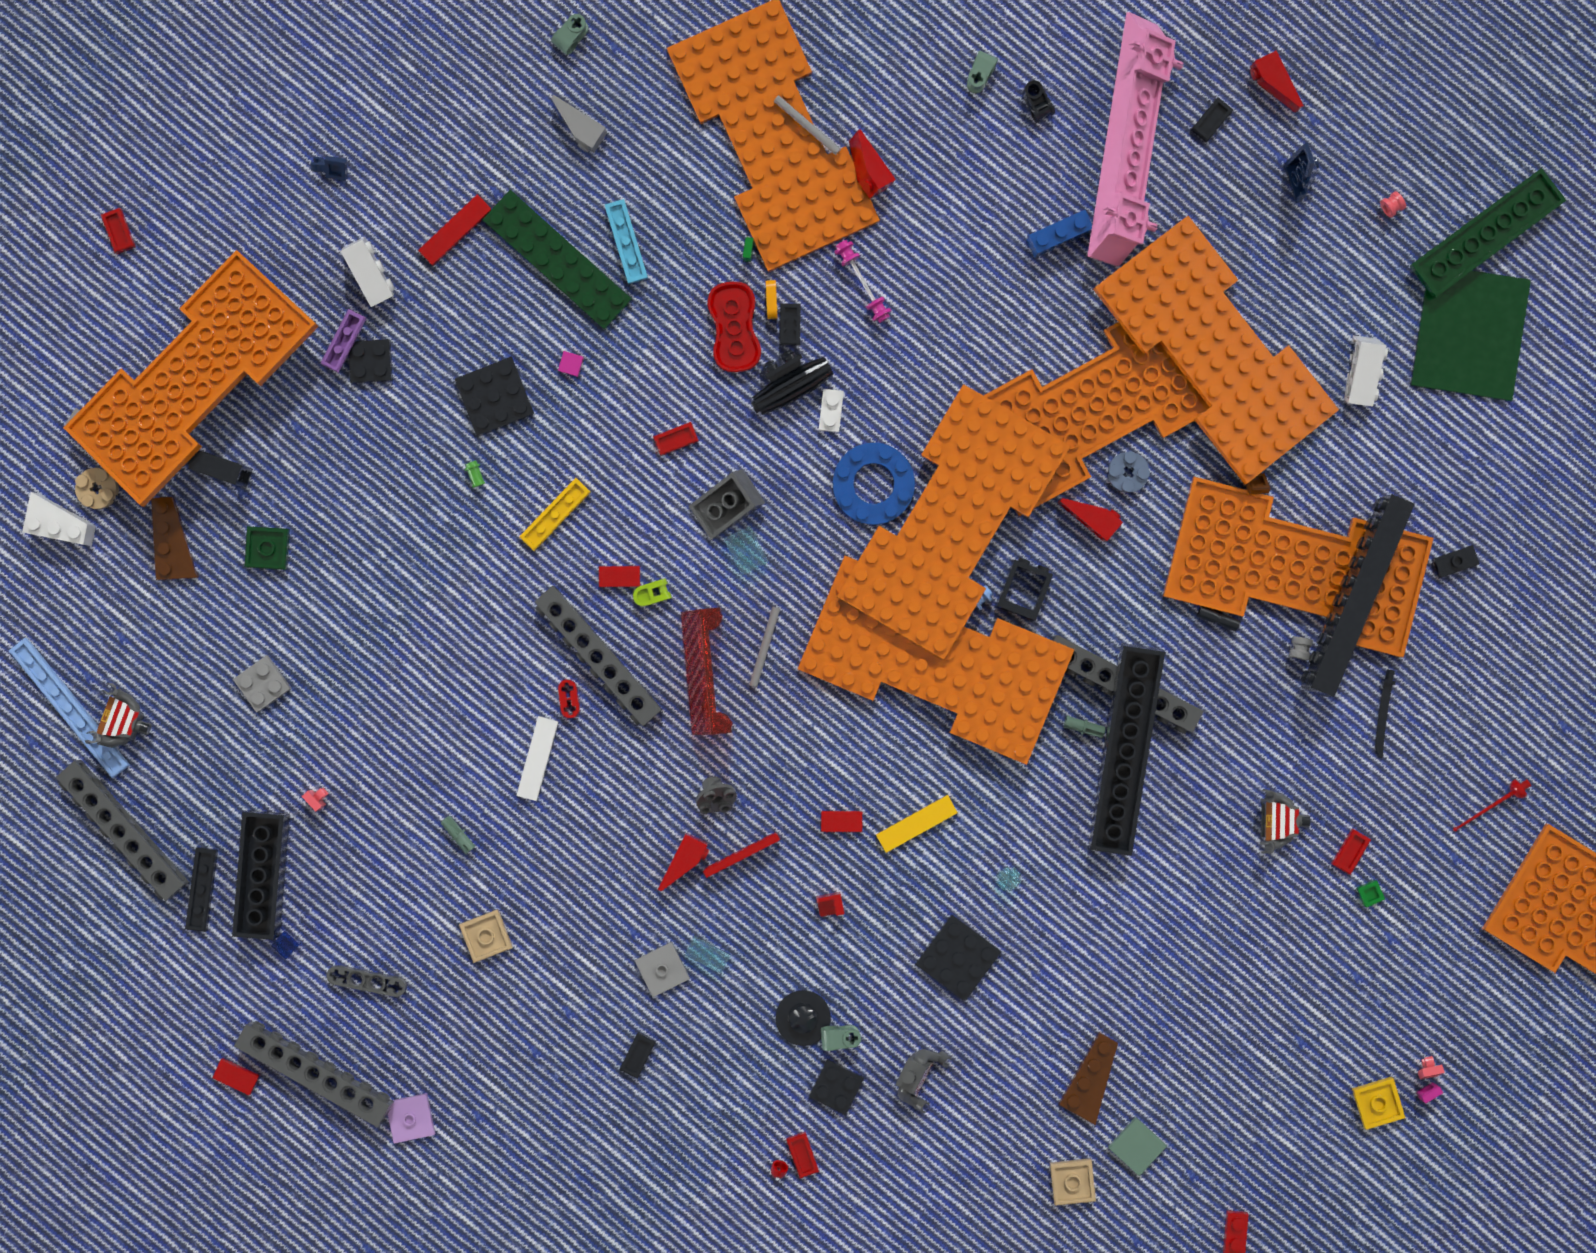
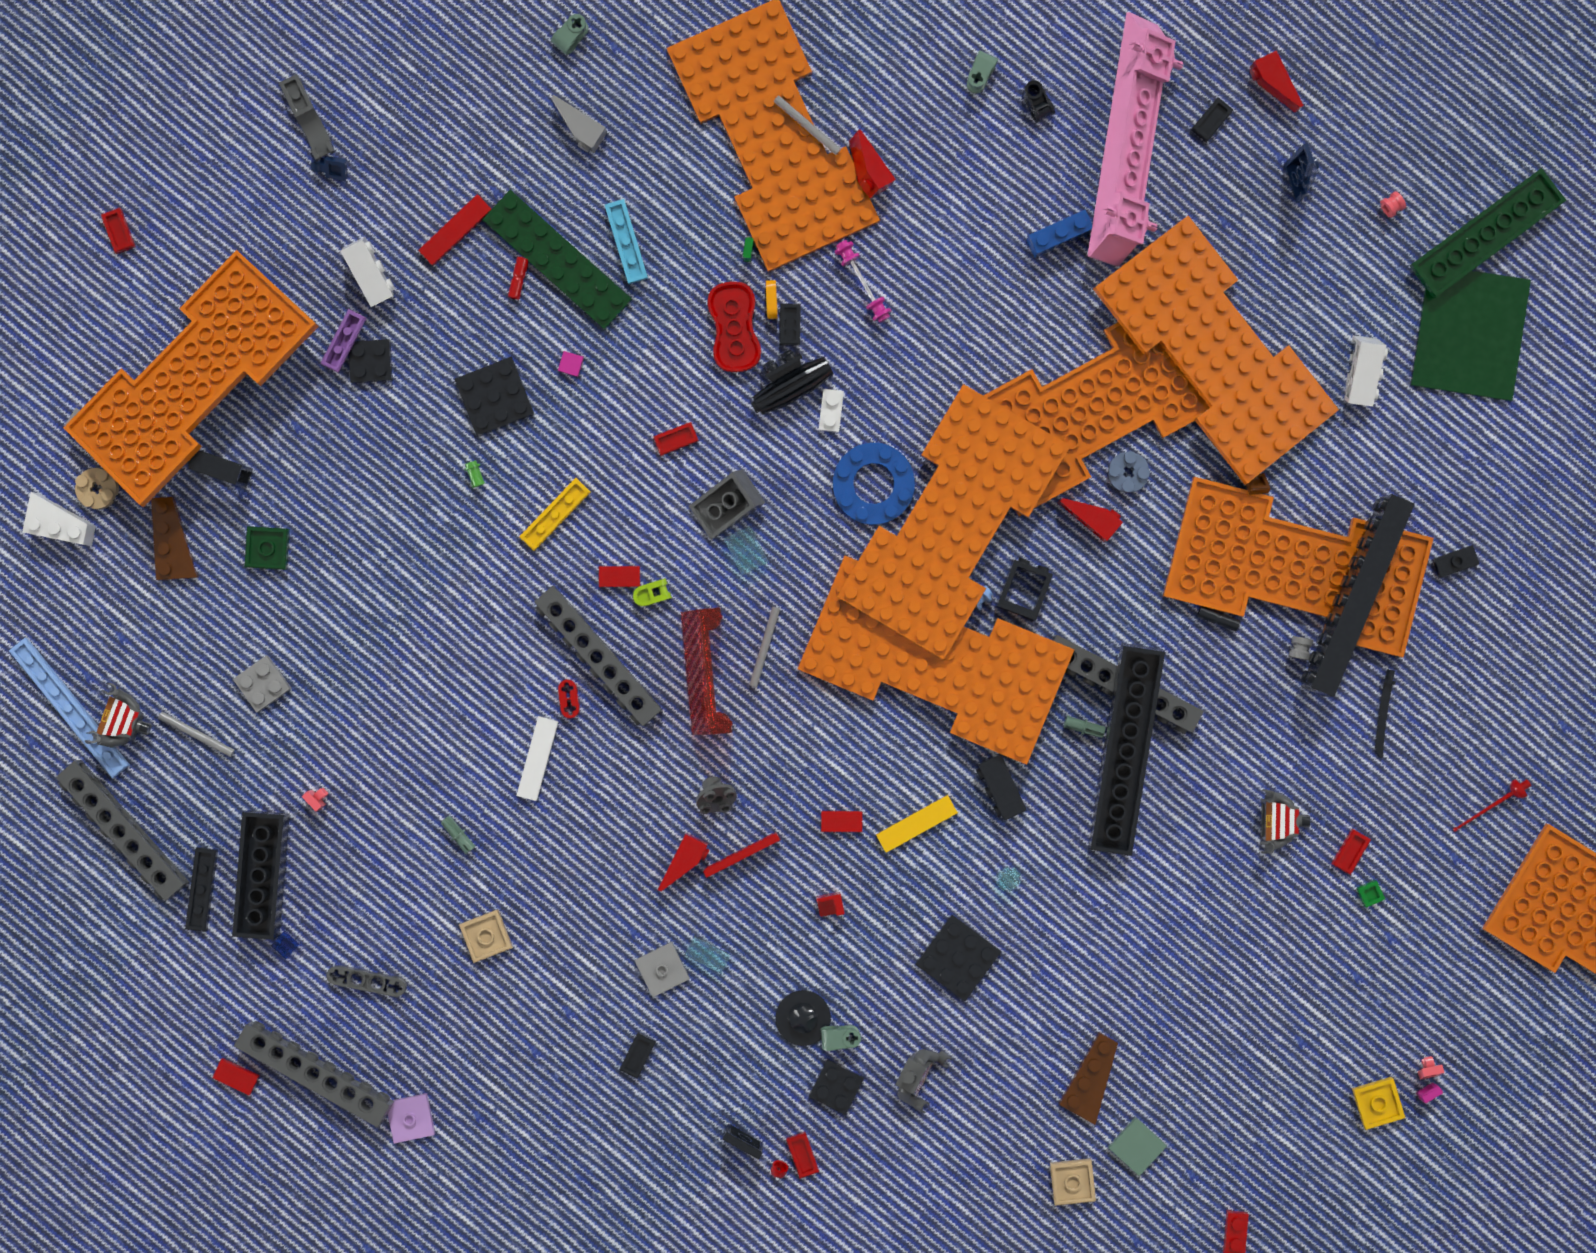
none -> light grey bar [158,712,235,757]
none -> dark grey piece [279,74,335,161]
none -> red piece [507,257,529,300]
none -> black tile [722,1124,763,1160]
none -> black brick [976,753,1027,821]

